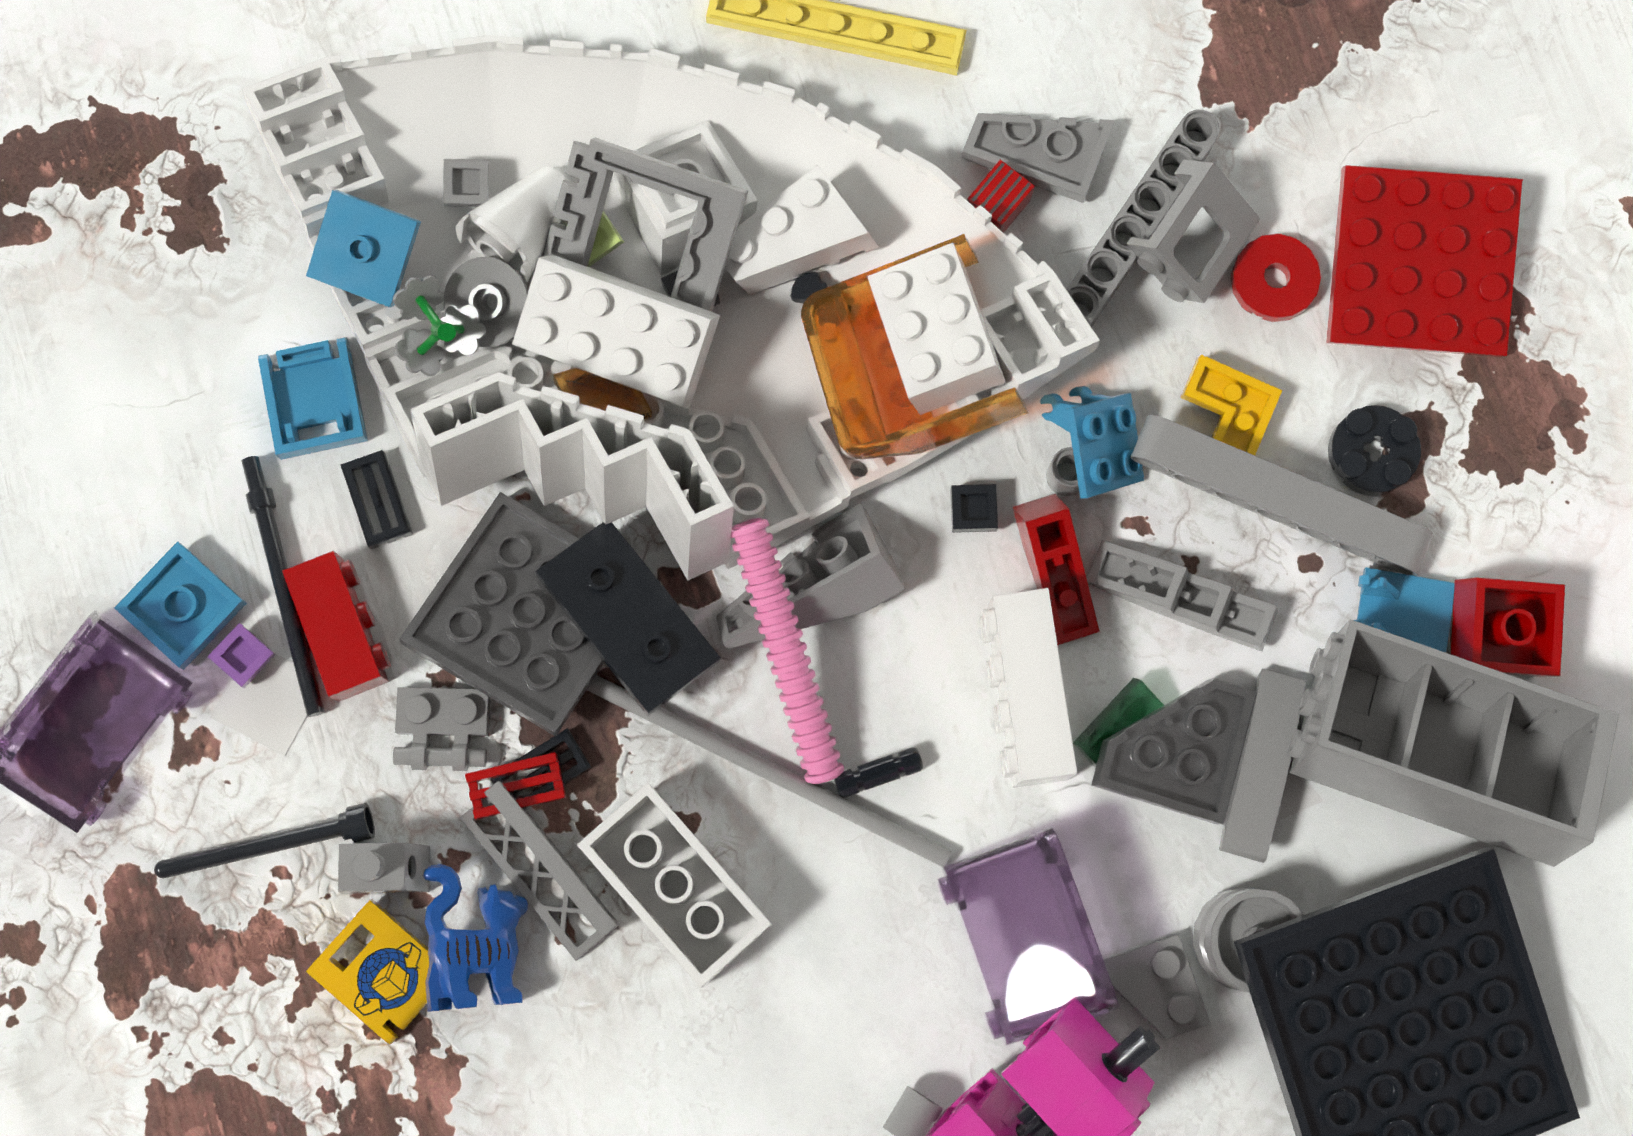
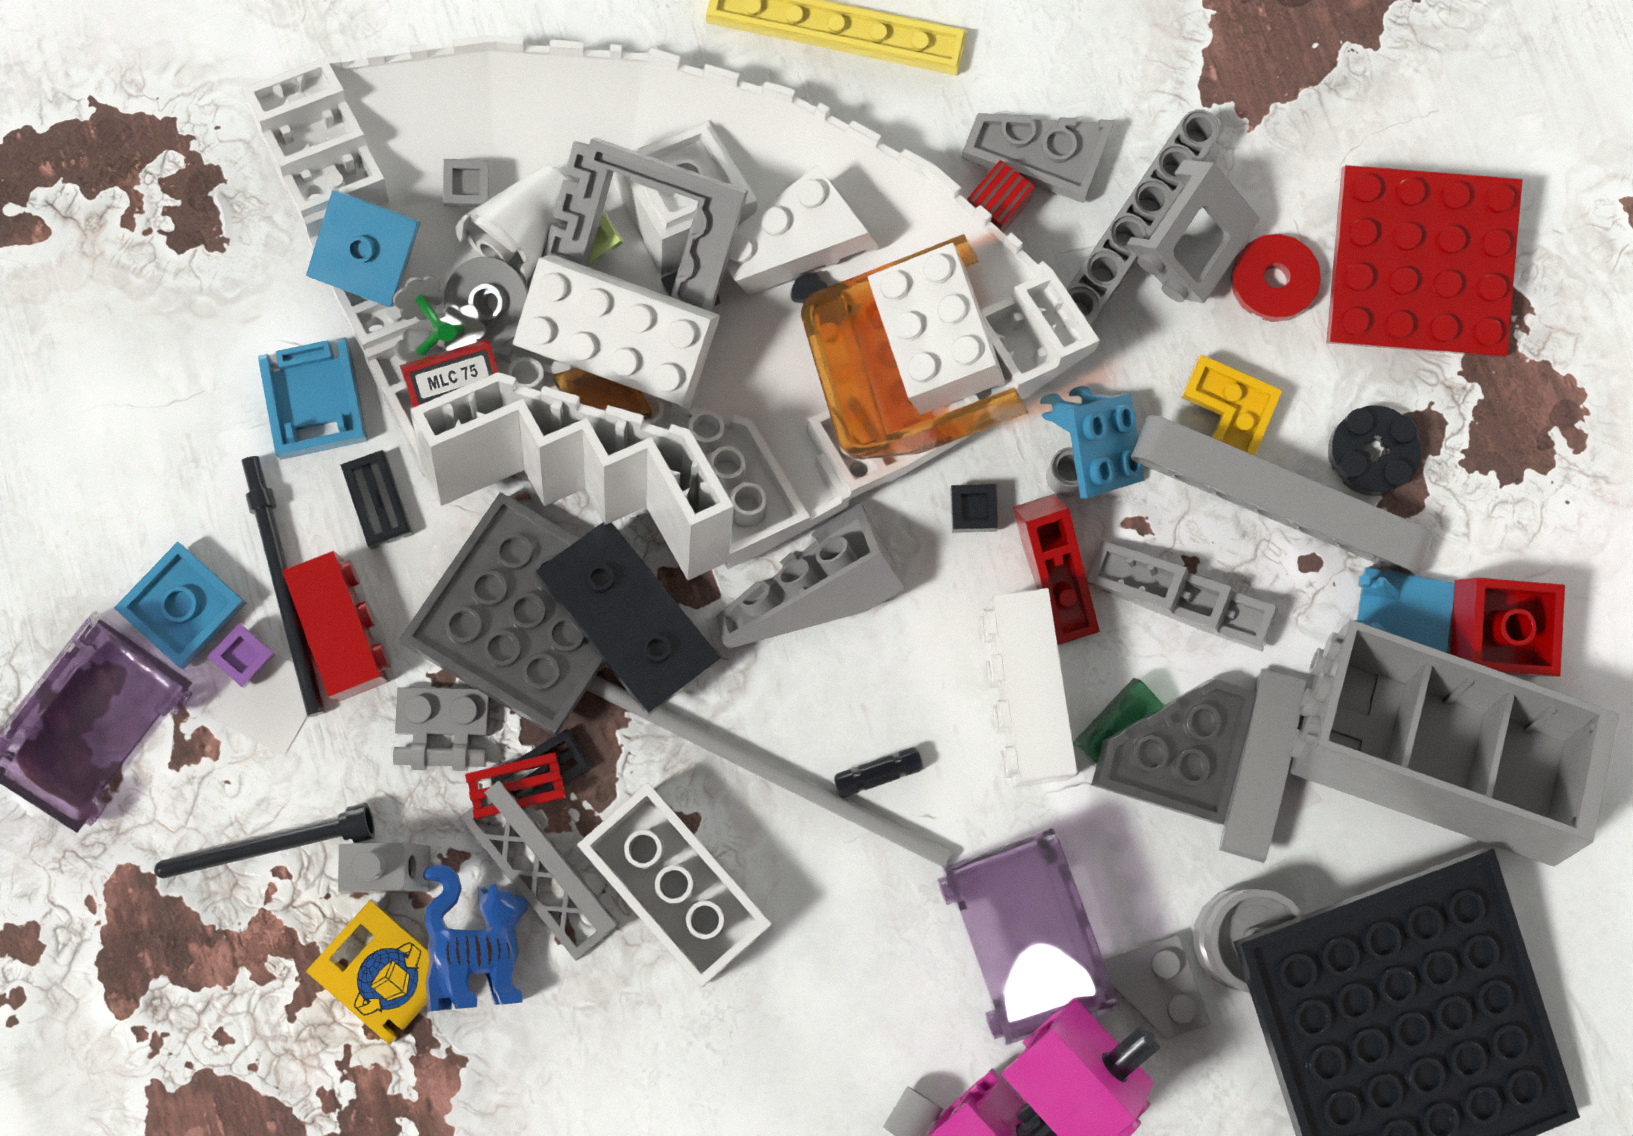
bright pink piece [731,518,845,784] -> none
none -> tile [400,339,498,408]

